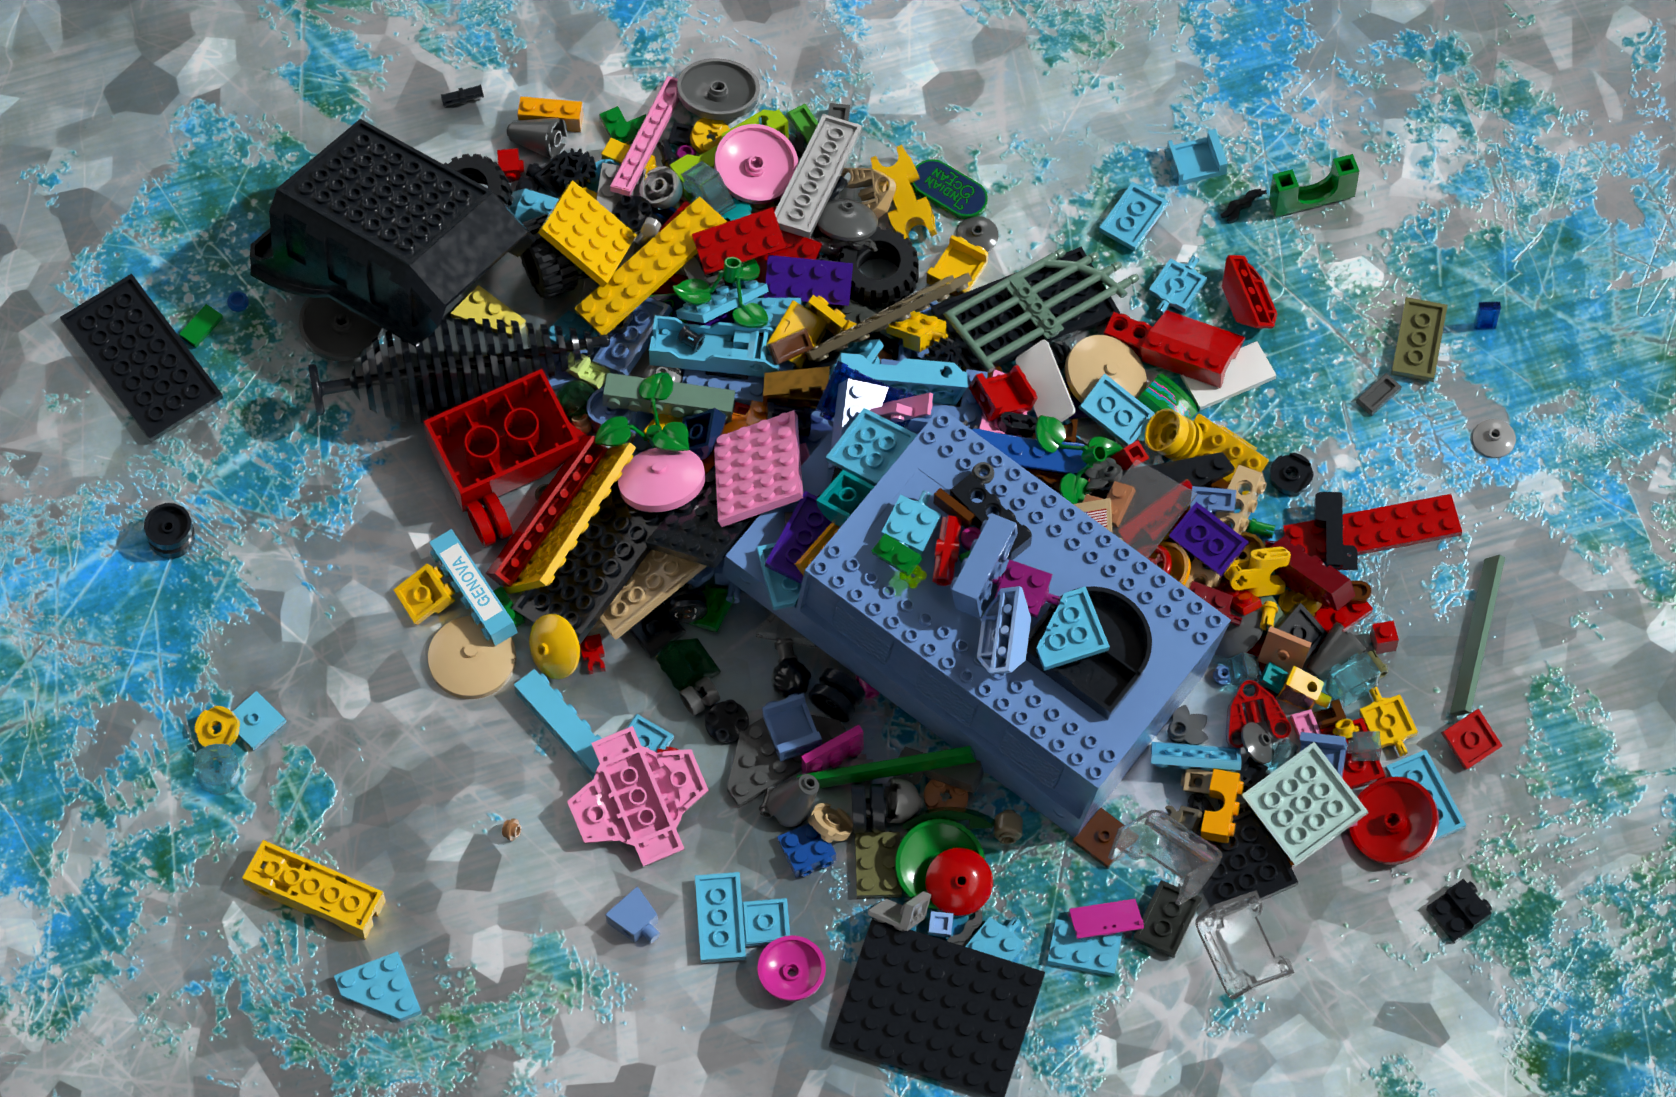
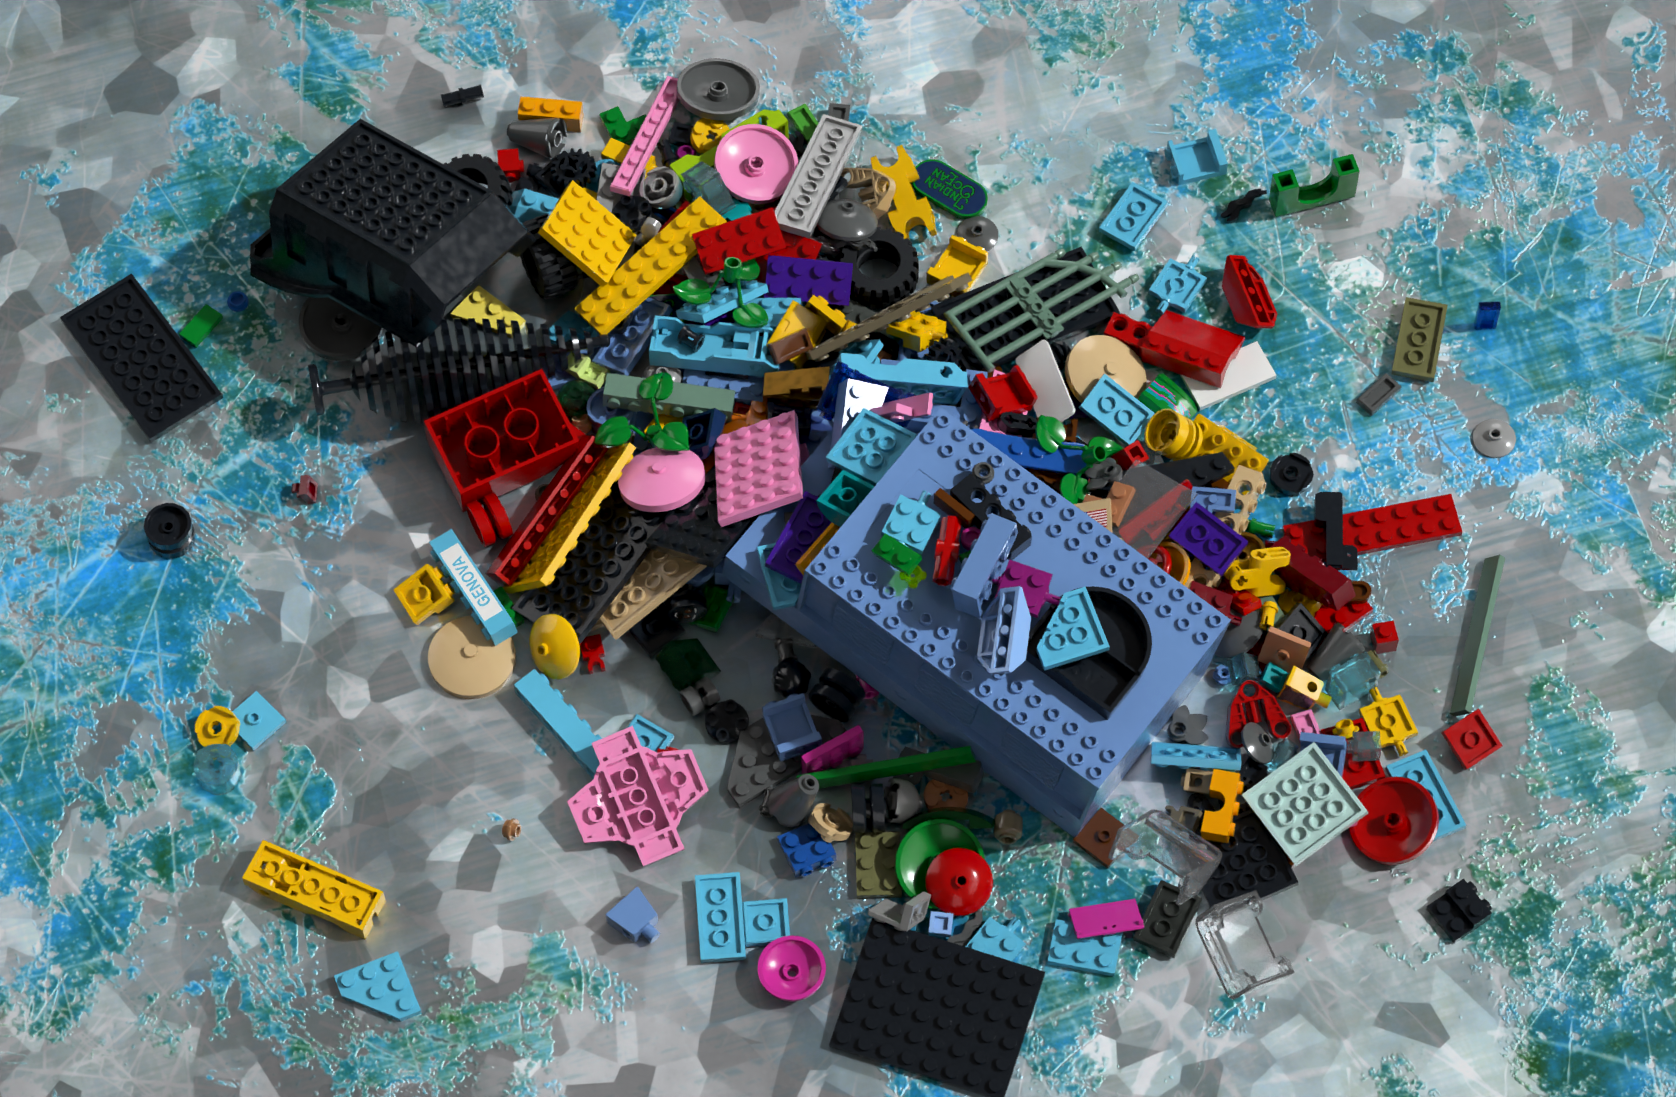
reddish brown panel [1313,699,1346,731] -> none
none -> dark red tile [291,475,318,504]

